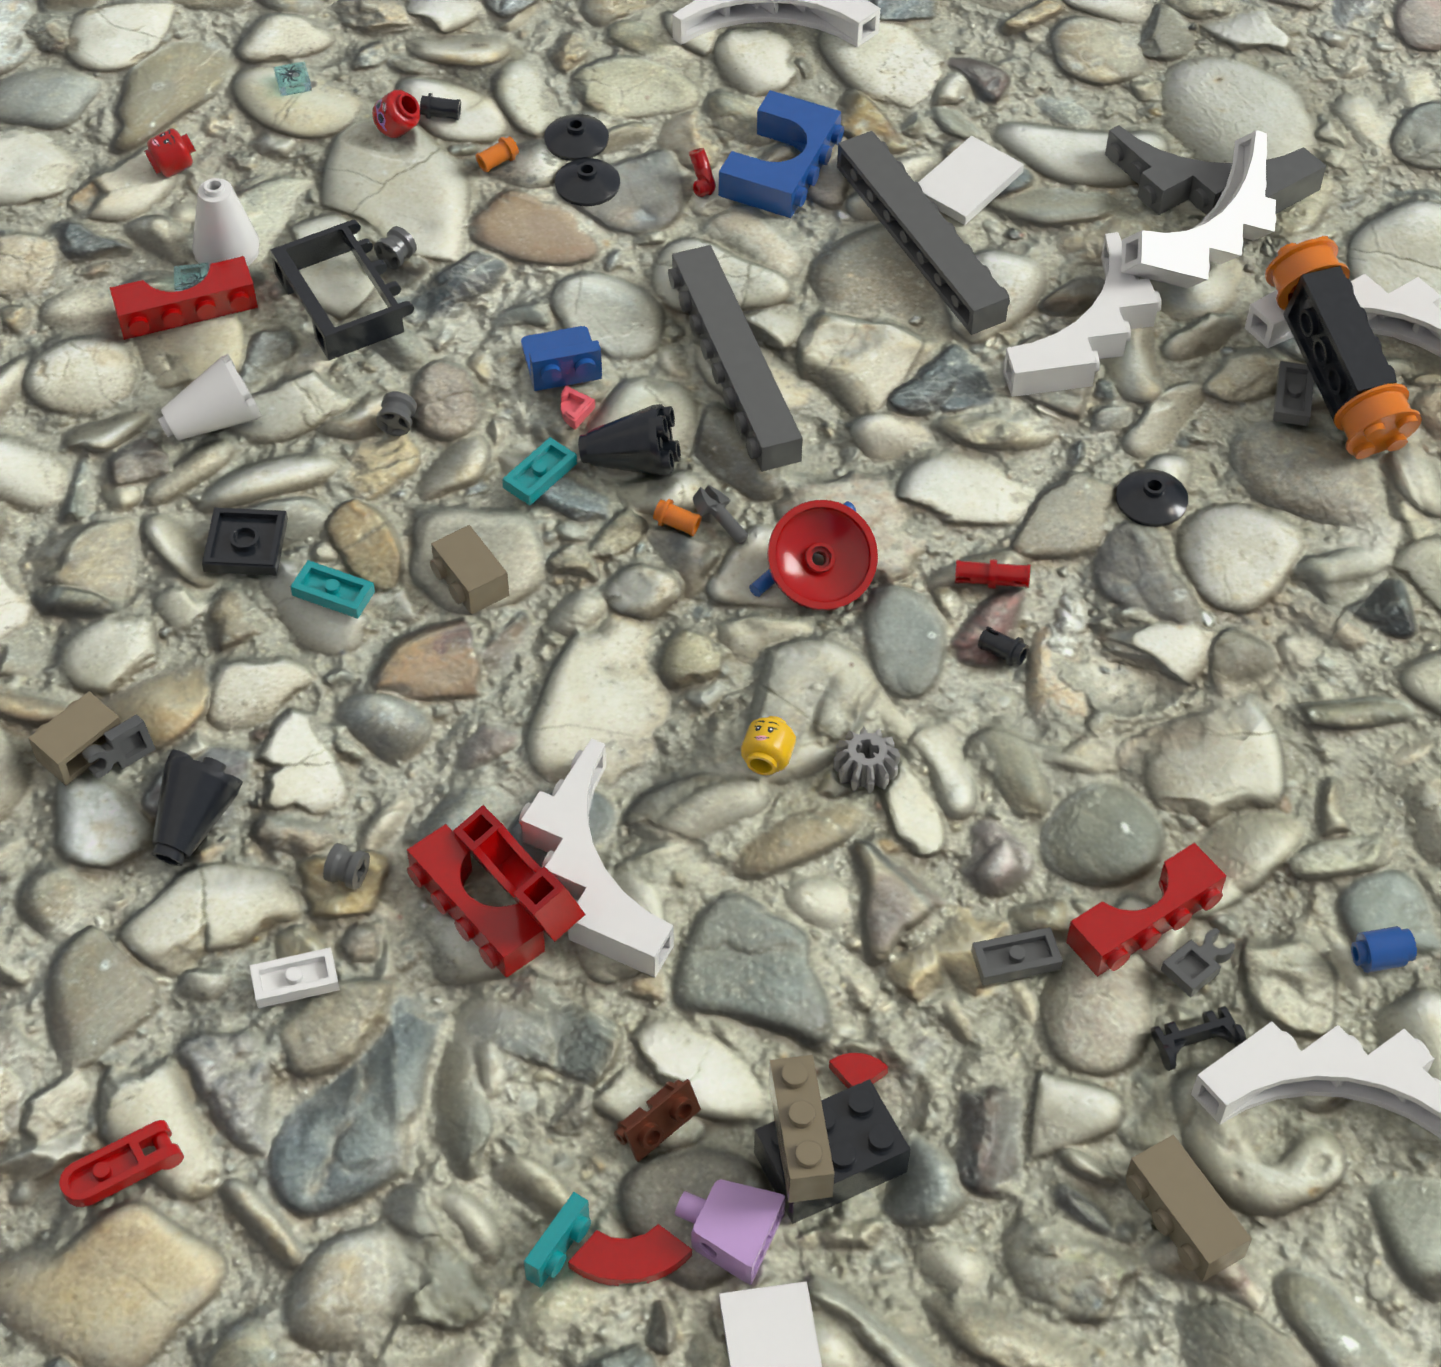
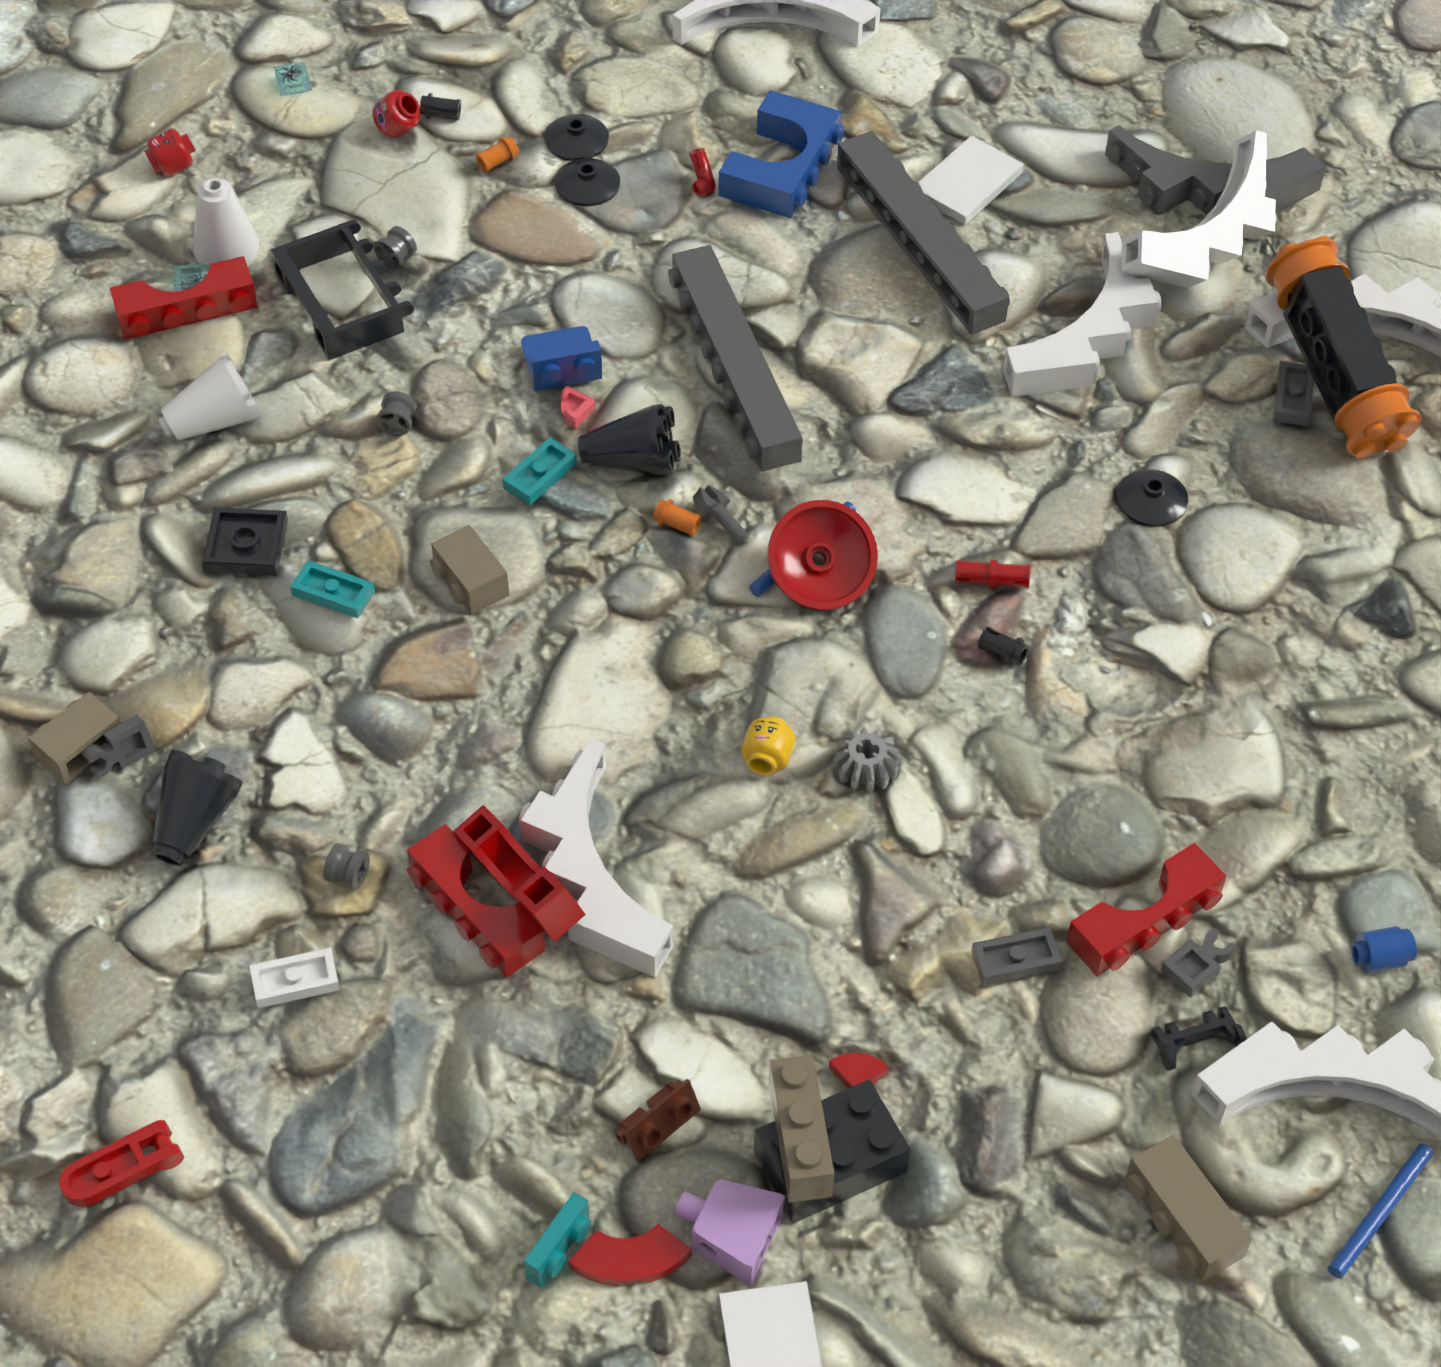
none -> blue bar [1327,1143,1434,1279]

